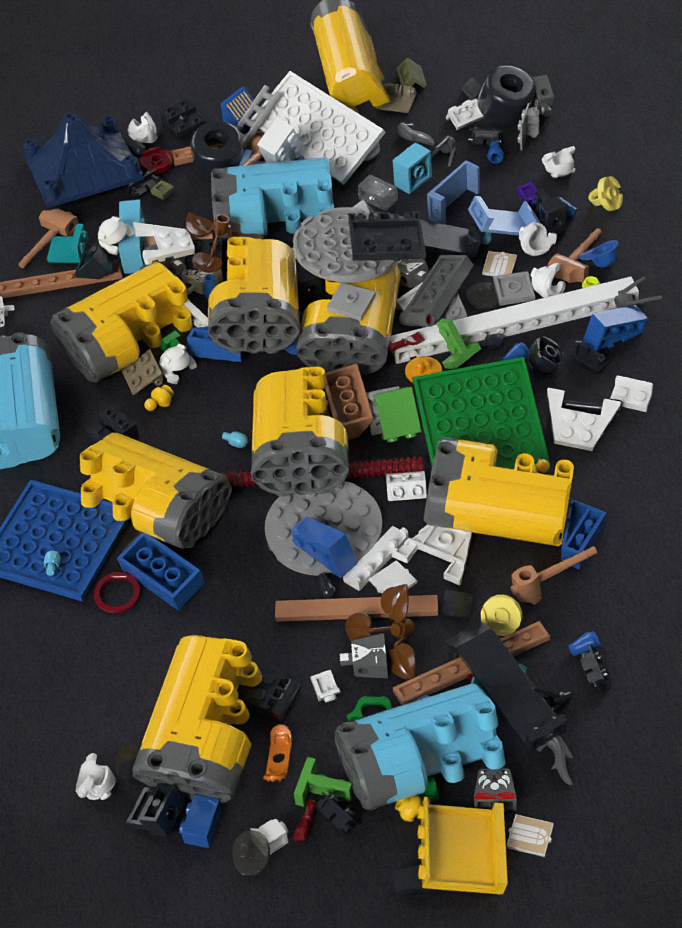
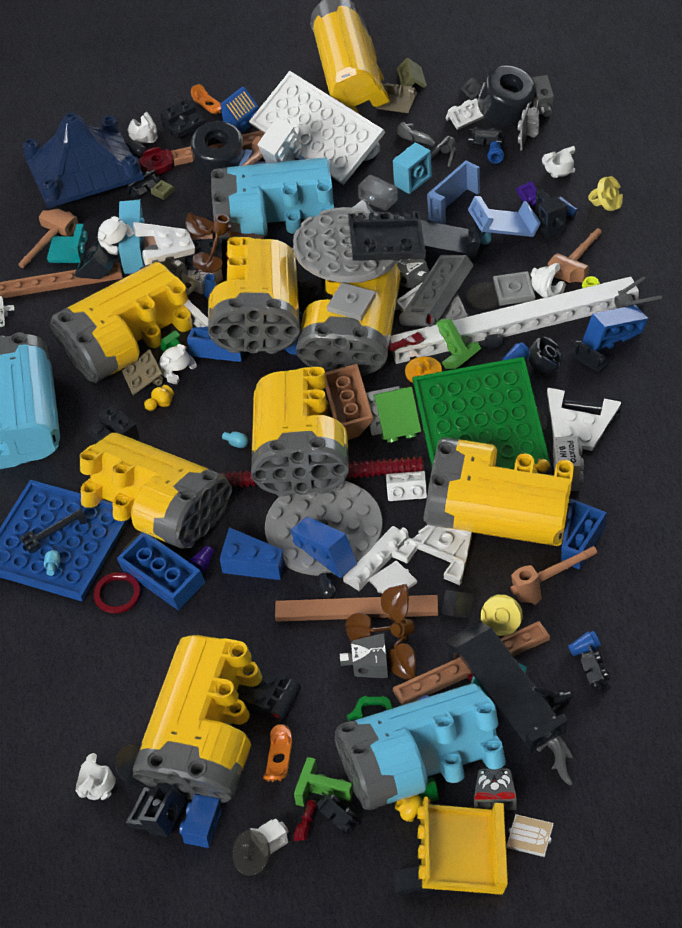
light grey bar [236,85,282,148] -> none
white bracket [310,670,340,703] -> none
piece [482,251,517,276] -> none
white helmet [519,222,557,256] -> none
blue piece [579,240,619,267] -> none
white bracket [610,376,653,412] -> none
none -> black hinge [20,508,87,553]
none -> dark purple cone [190,546,214,573]
none -> orange piece [191,84,222,114]
none -> blue wedge [220,528,284,580]
none -> light grey brick [553,436,584,491]

